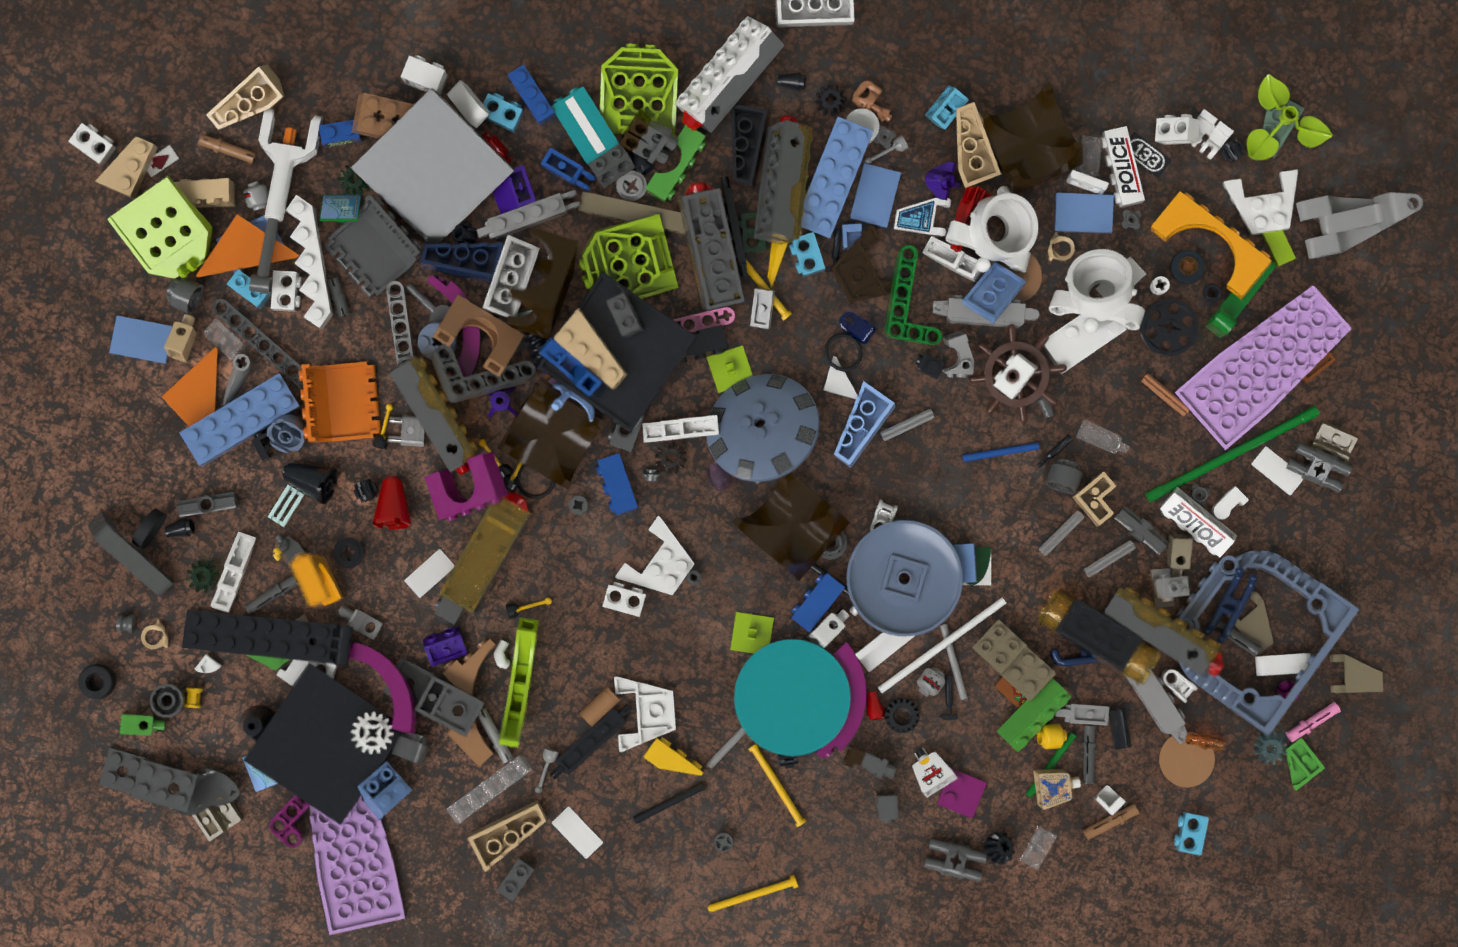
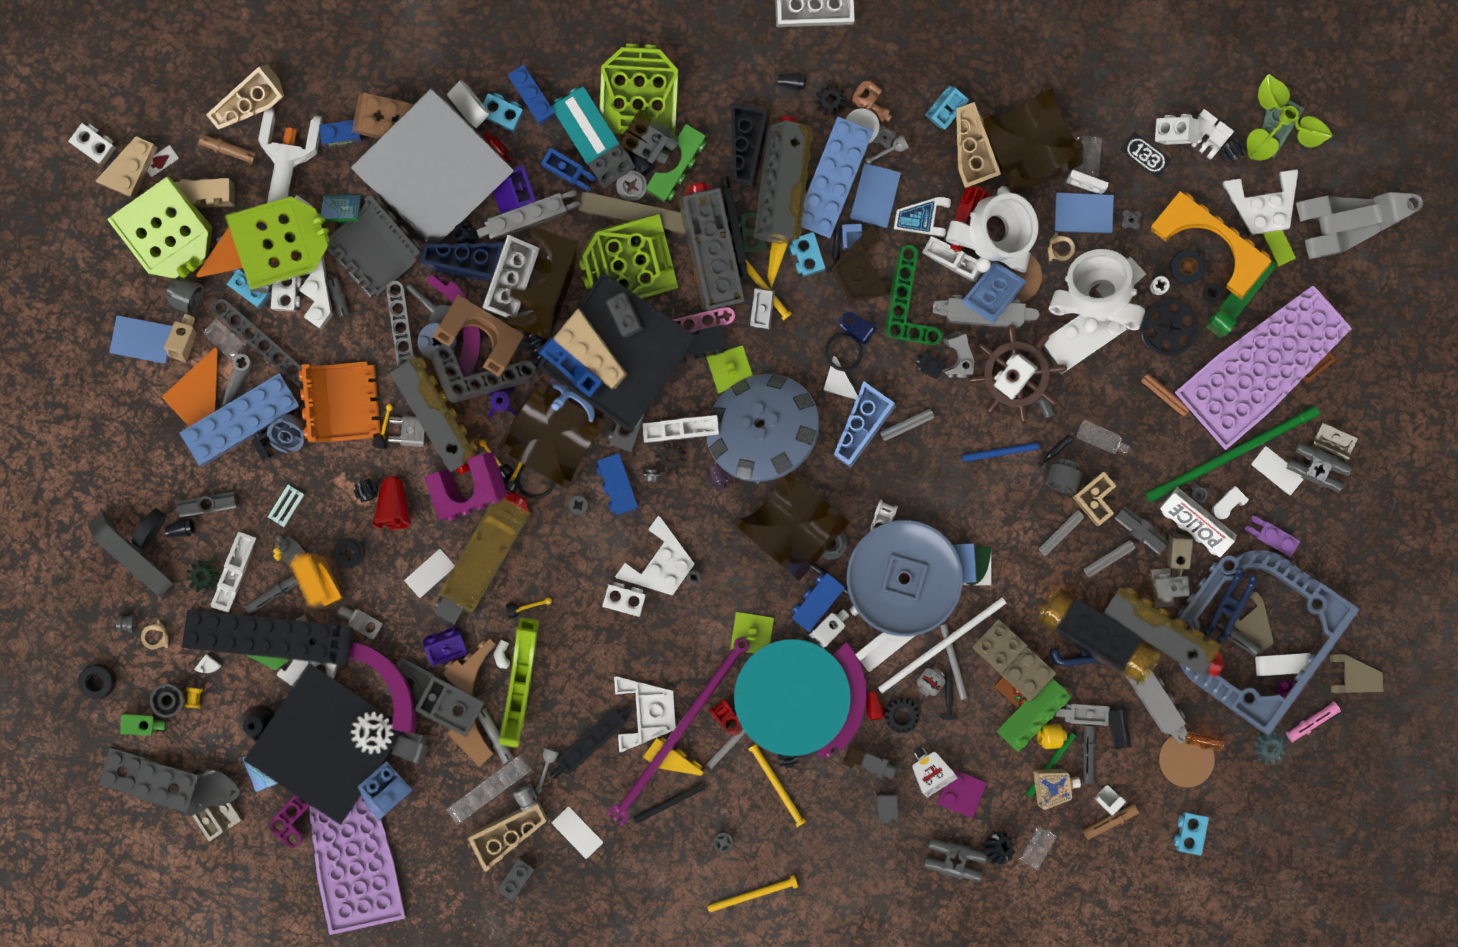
light grey head [243,181,269,211] -> none
black cone [282,463,338,504] -> none
clear green gear [338,163,369,196] -> none
white brick [401,55,448,96] -> none
medium nougat pin [580,686,620,727] -> none
white piece [674,16,784,133] -> none
dark purple brick [925,162,961,201] -> none
white brick [1100,126,1145,208] -> none
white piece [1160,669,1198,703] -> none
bright green wing [1285,737,1325,791] -> none
none -> lime hinge [226,196,329,290]
none -> light grey piece [513,783,538,811]
none -> magenta hinge [606,637,749,826]
none -> red piece [709,698,743,736]
none -> medium lavender hinge [1245,515,1300,558]

